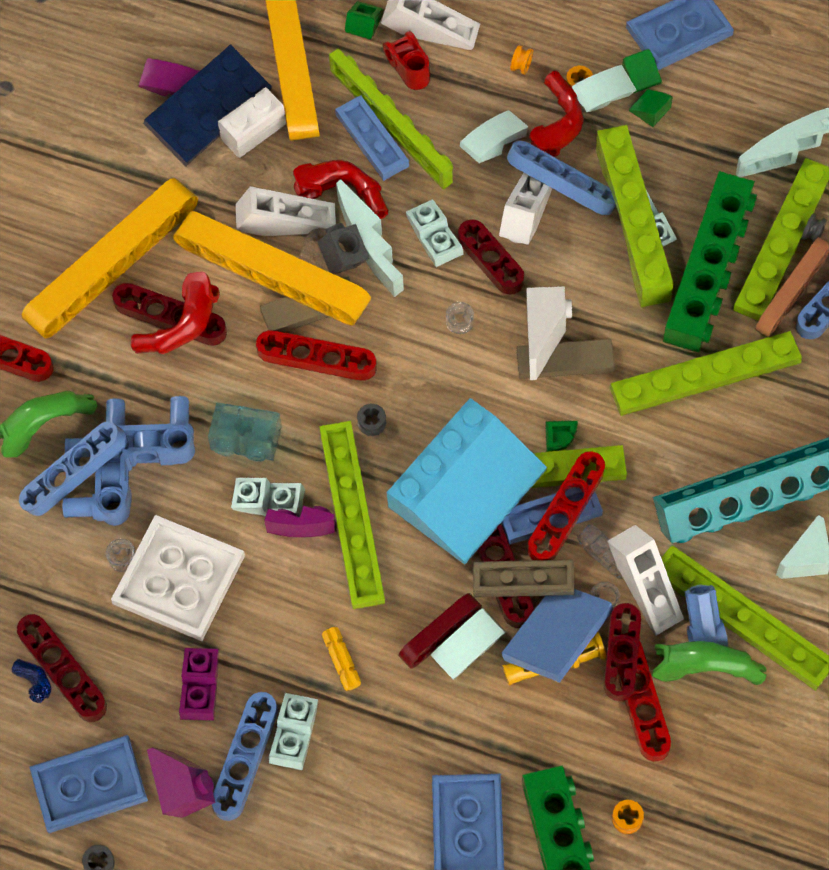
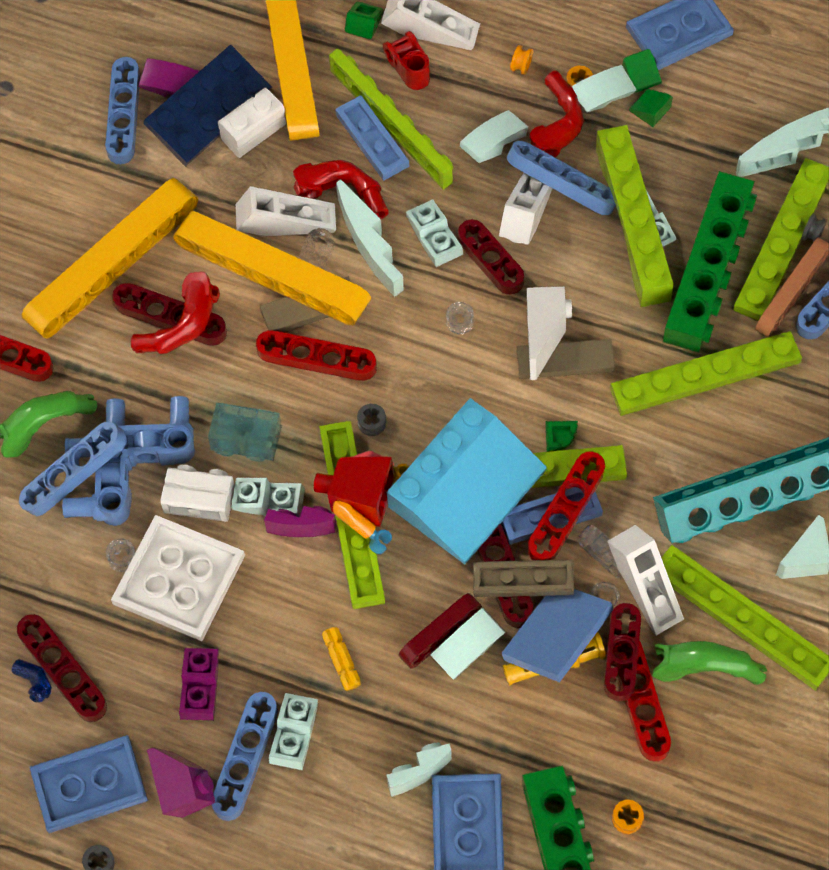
dark grey brick [317,223,370,274] -> none
medium blue piece [685,585,728,647] -> none
none -> medium blue beam [105,57,140,165]
none -> white brick [161,465,235,522]
none -> red torso [314,451,409,554]
none -> light aqua slope [387,742,452,797]

